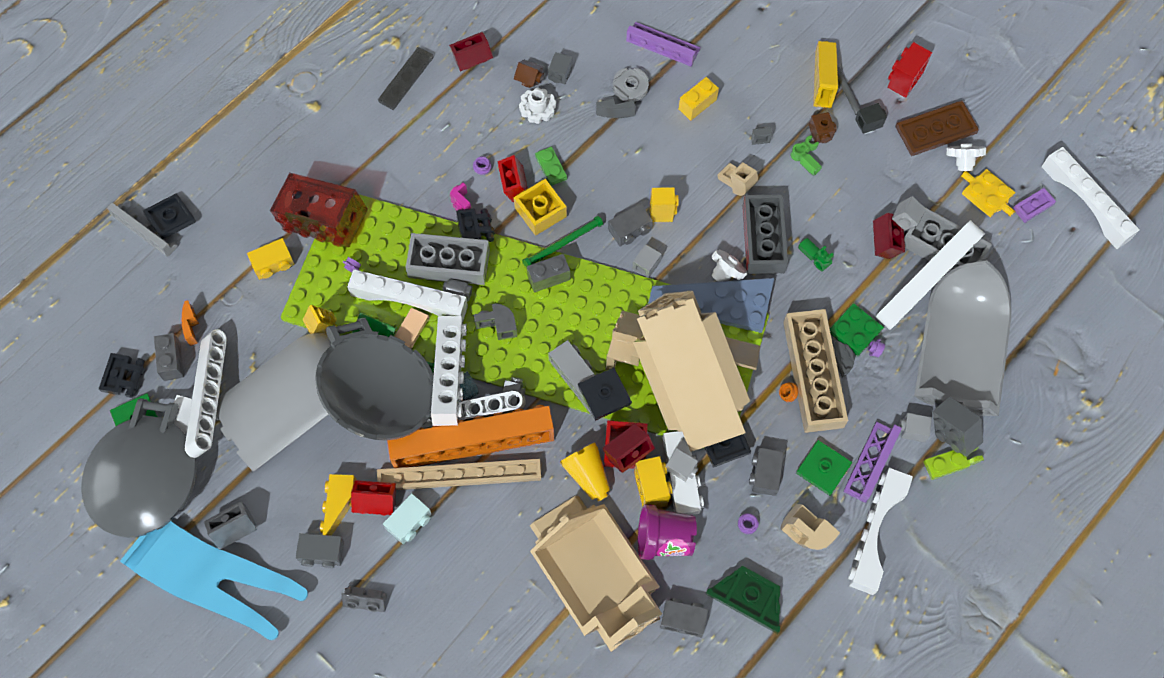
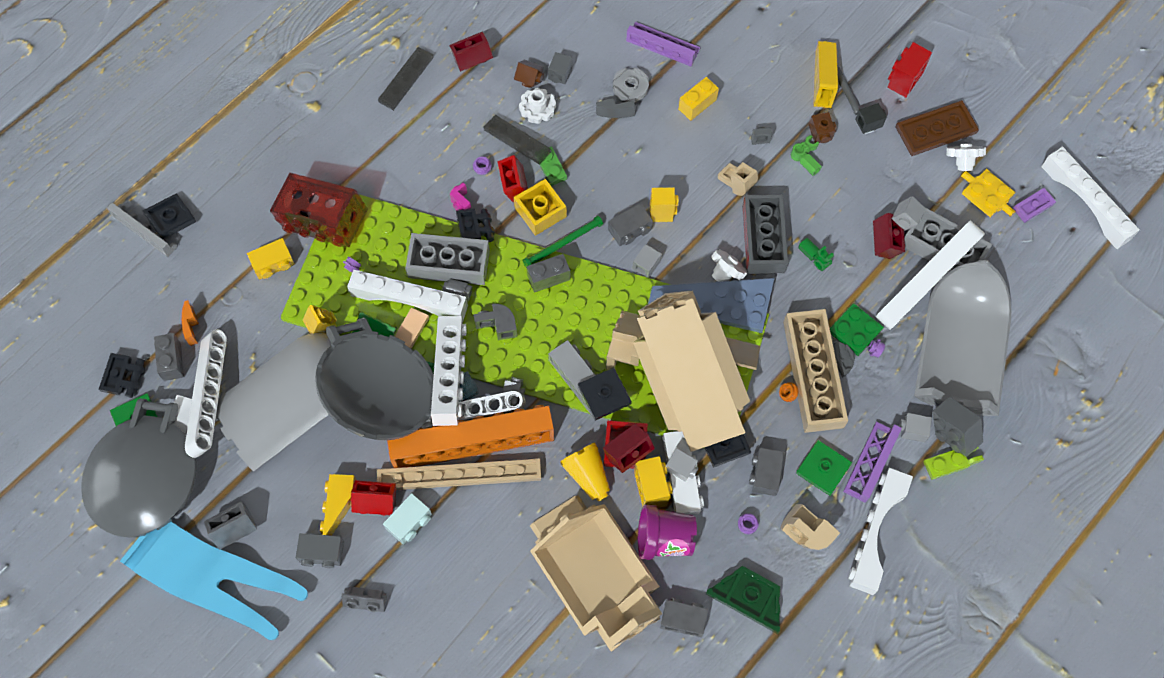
none -> clear smoke tile [483,115,551,165]

